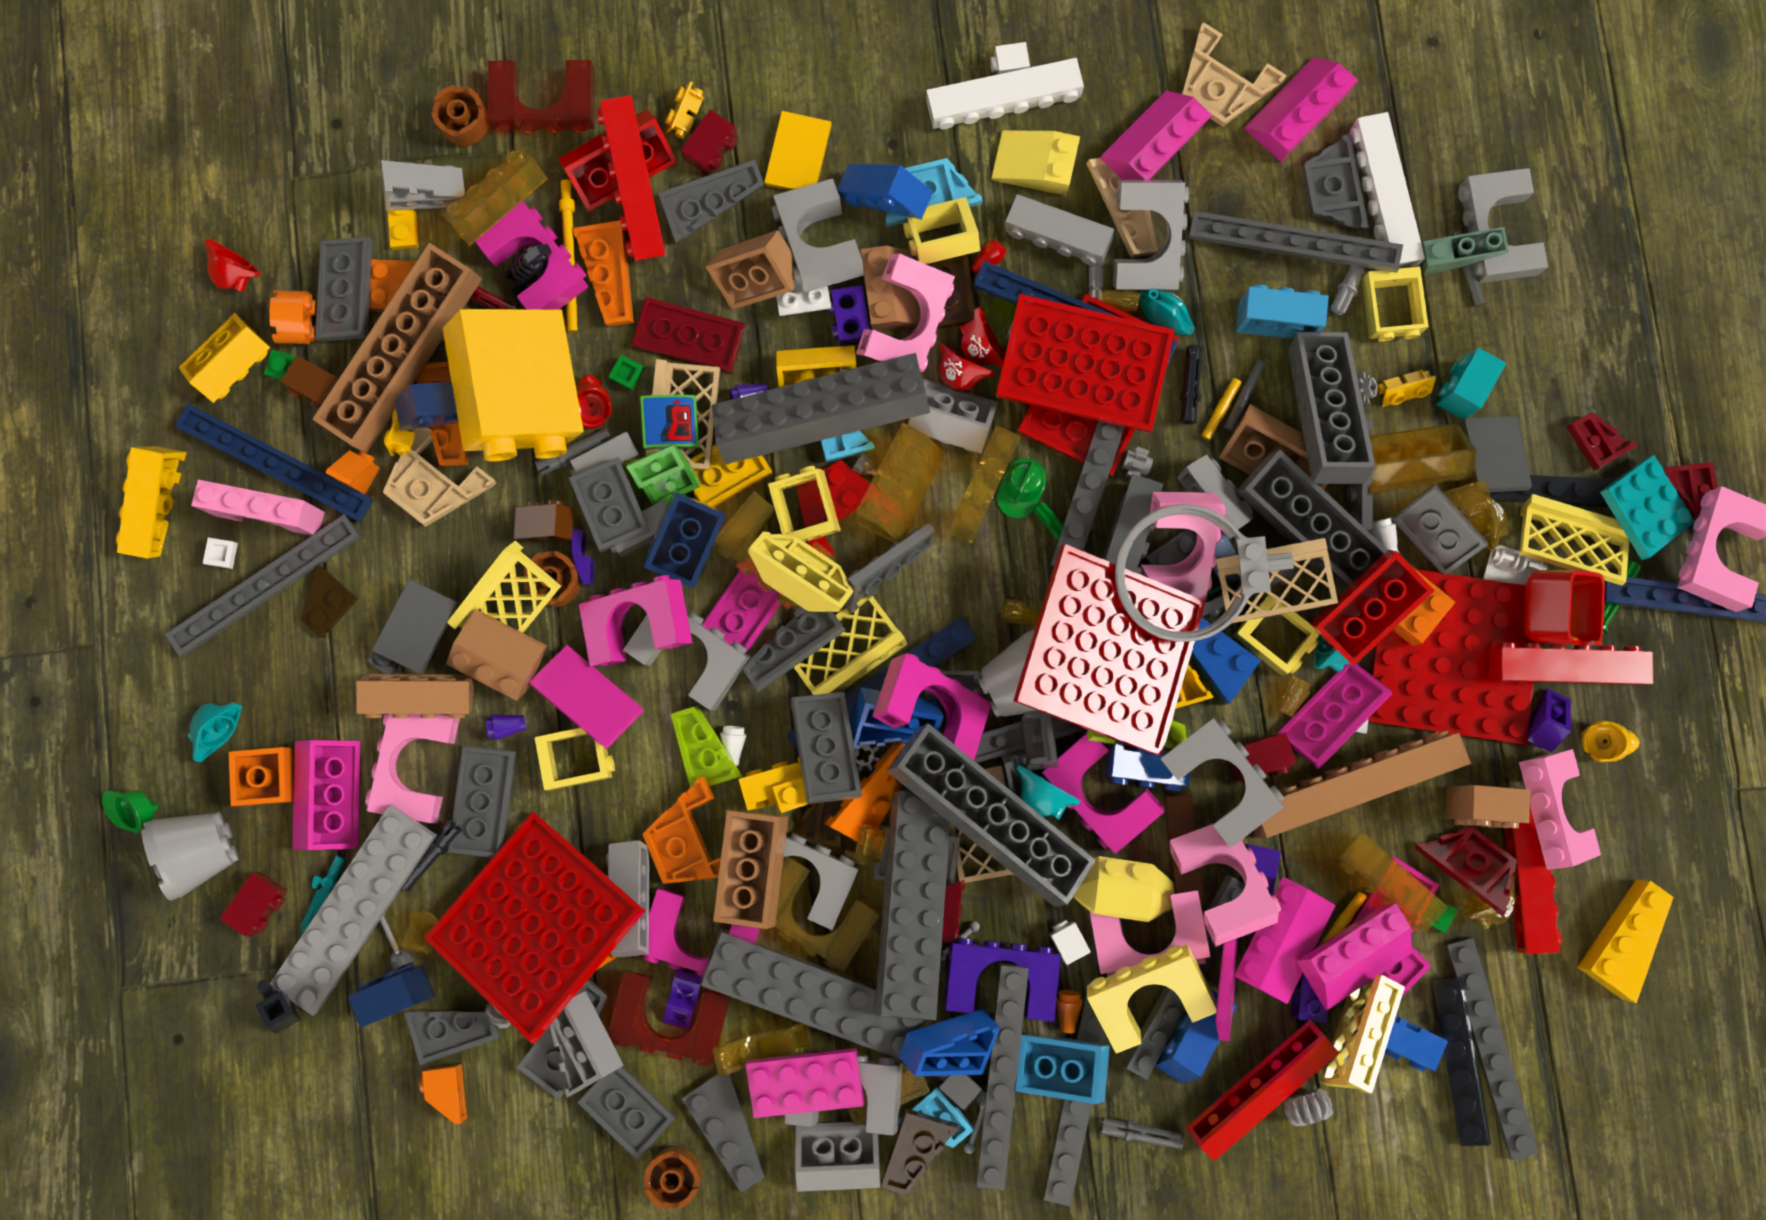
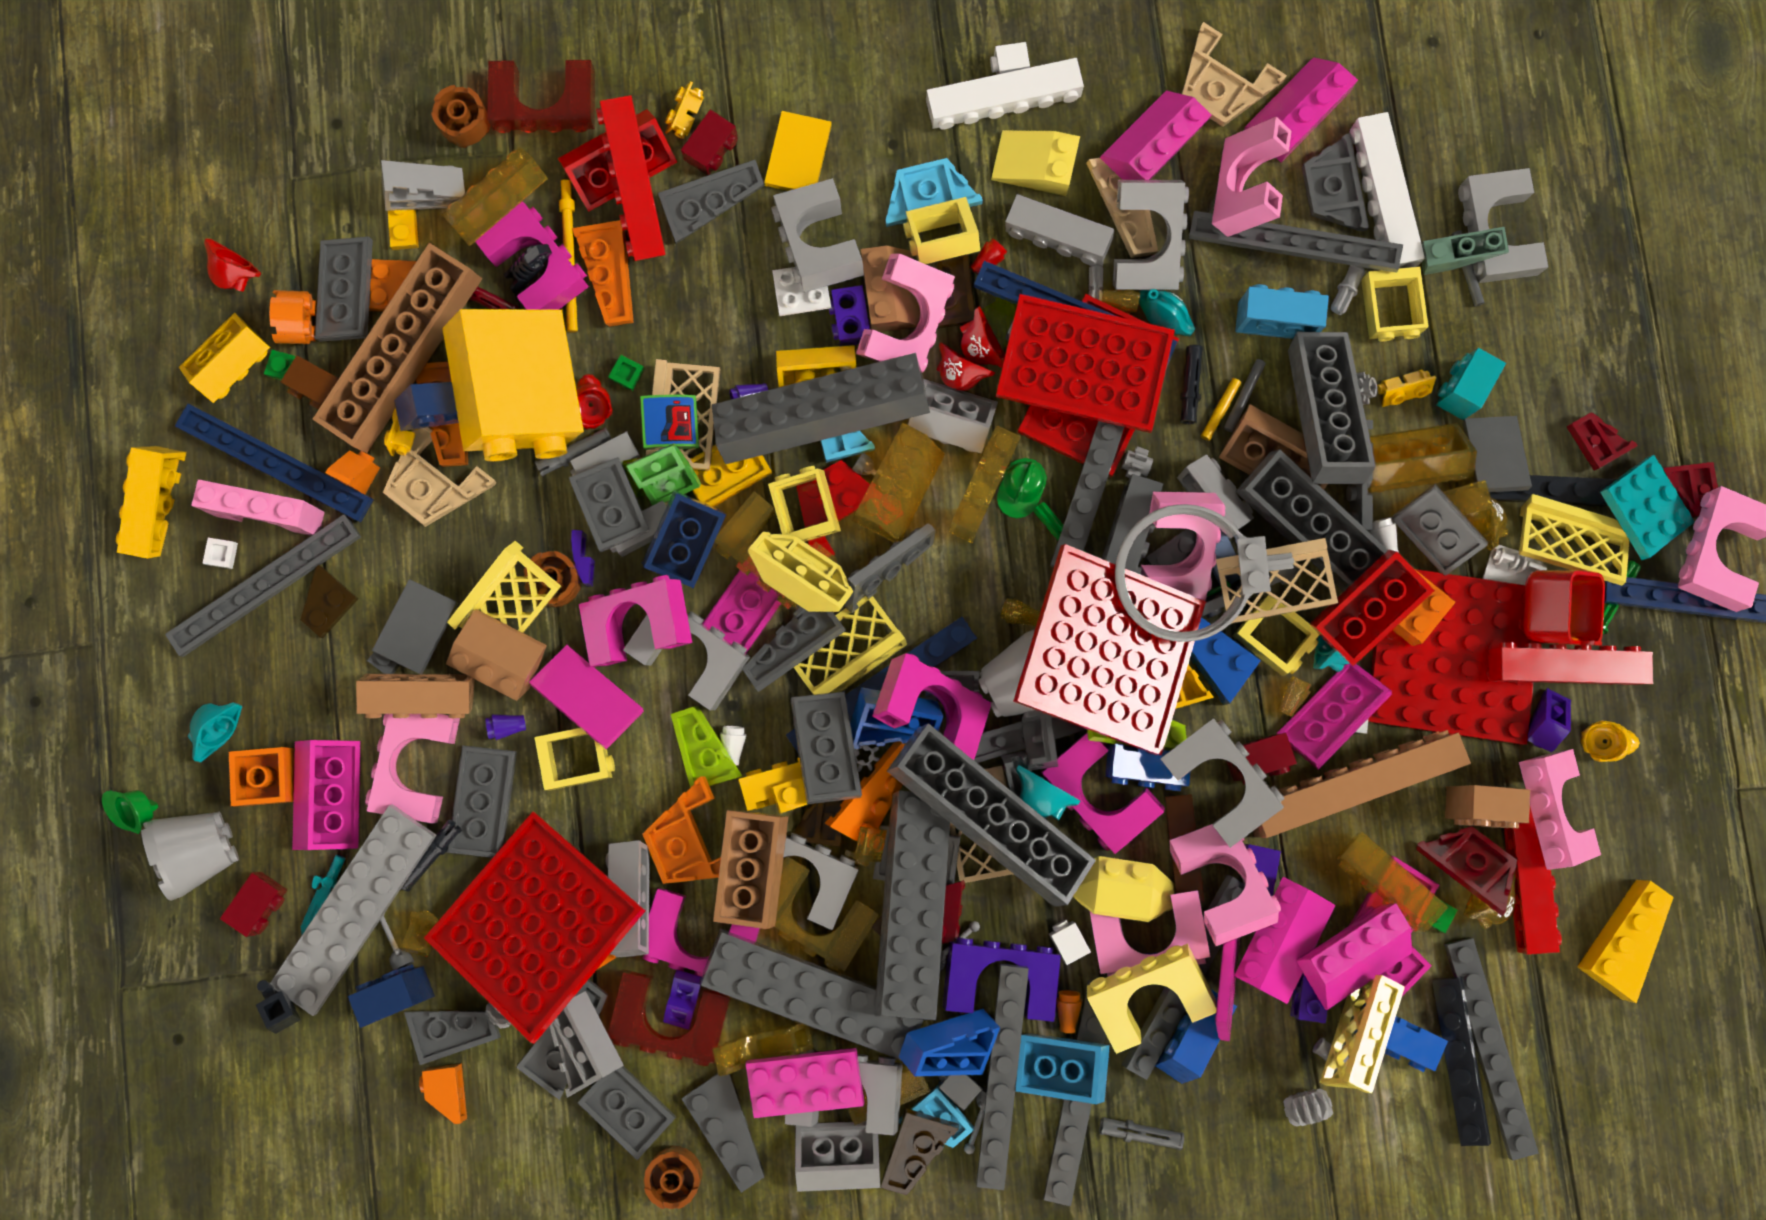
reddish brown brick [514,500,574,543] -> none
dark red tile [631,297,746,374] -> none
medium nougat slope [706,230,794,310] -> none
blue wedge [837,164,933,220] -> none
red brick [1185,1020,1339,1161] -> none
yellow piece [1319,891,1367,945] -> none
none -> bright pink arch [1212,117,1292,237]

